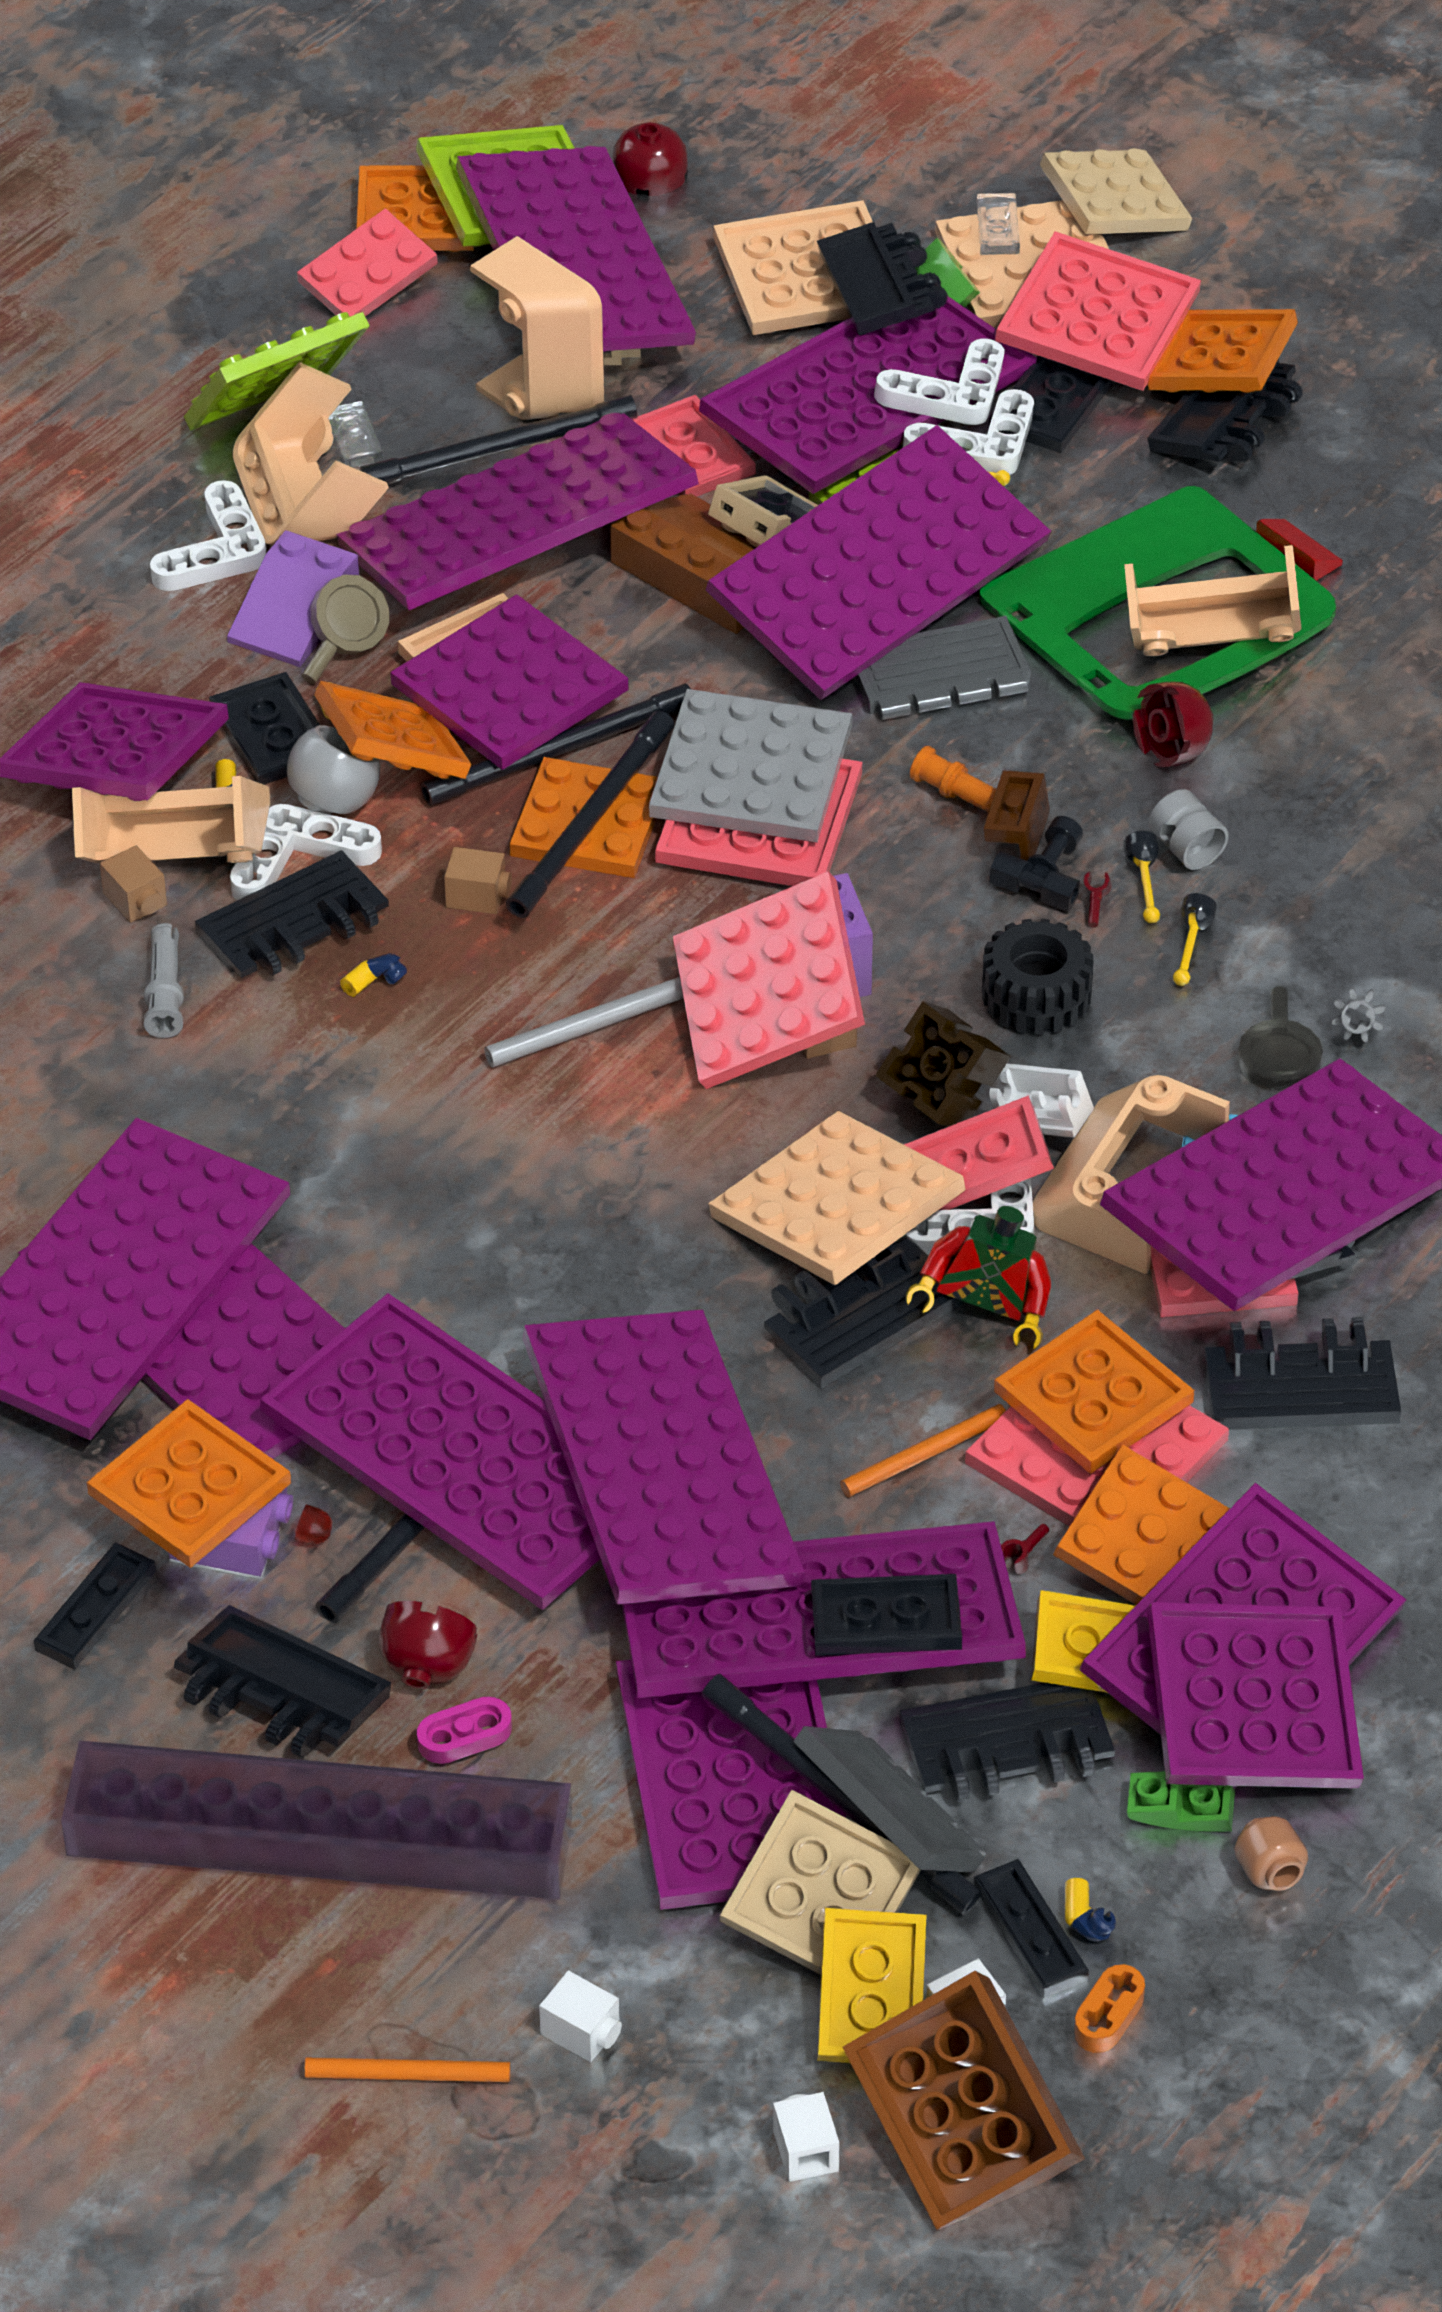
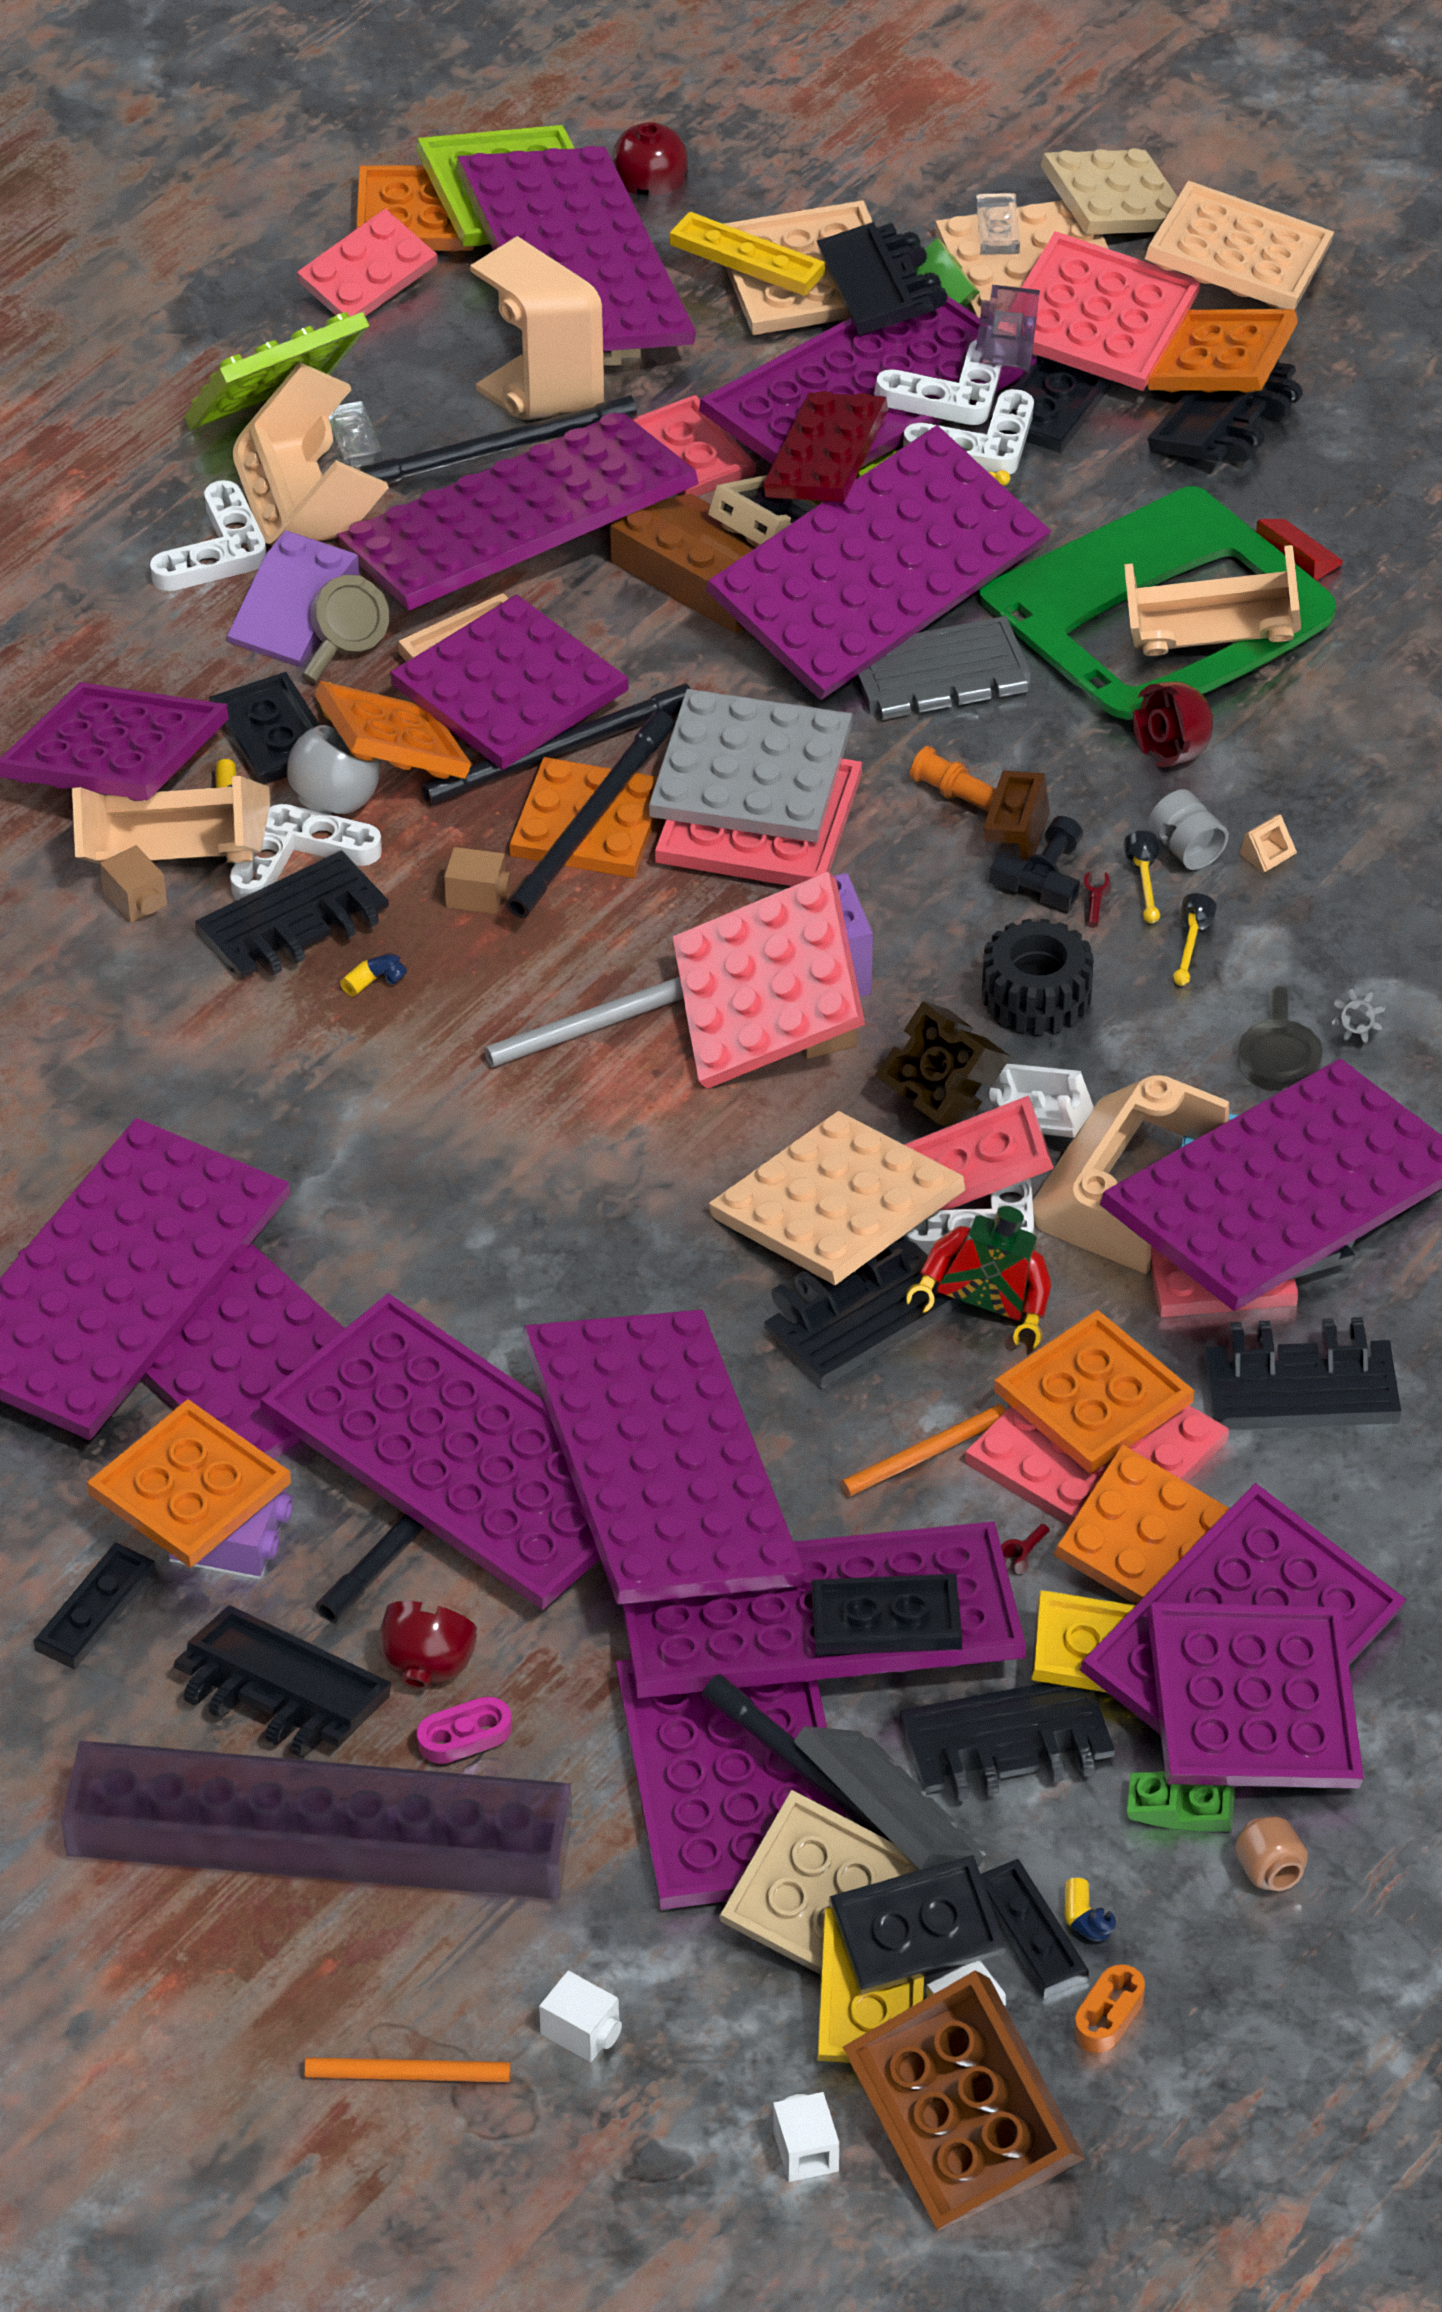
light grey pin [143,923,184,1038] -> none
clear red hinge [294,1504,332,1545] -> none
none -> yellow plate [669,211,825,296]
none -> dark red plate [764,391,888,502]
none -> black tile [828,1855,1006,1995]
none -> clear purple window [976,284,1040,373]
none -> light nougat plate [1145,180,1334,309]
none -> light nougat slope [1239,814,1297,872]

